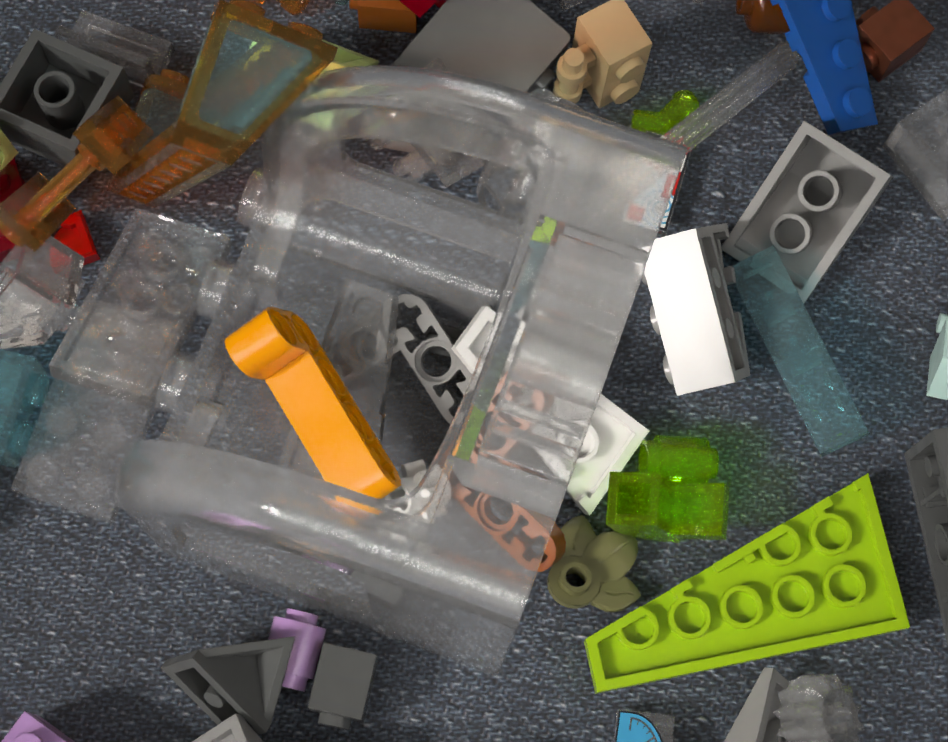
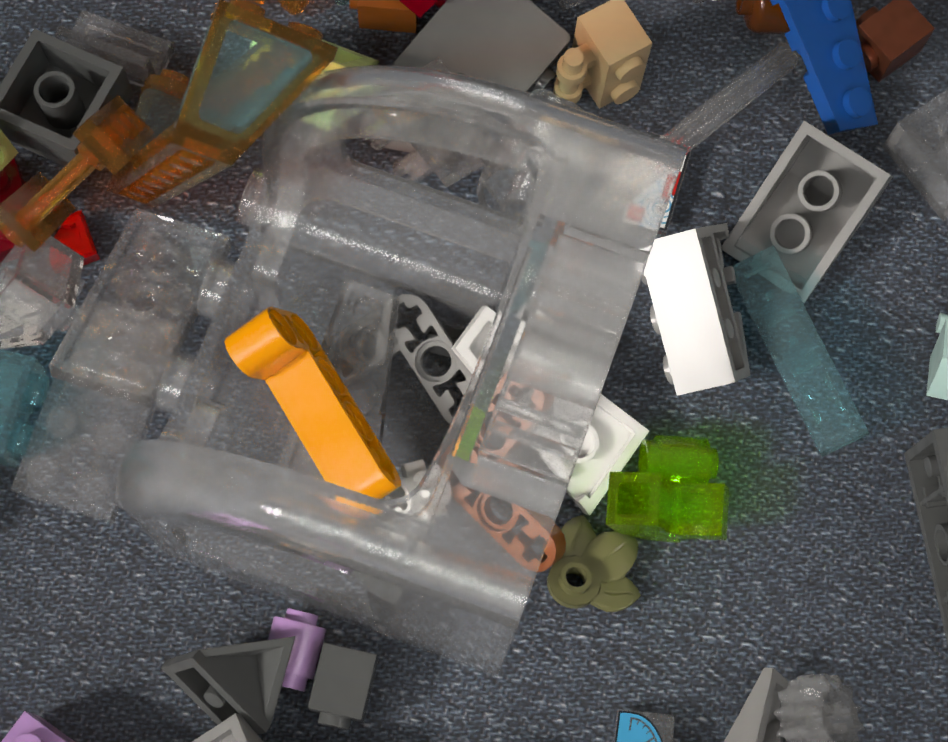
lime wing [584,473,910,694] -> none
clear neon green arm [630,89,700,138] -> none

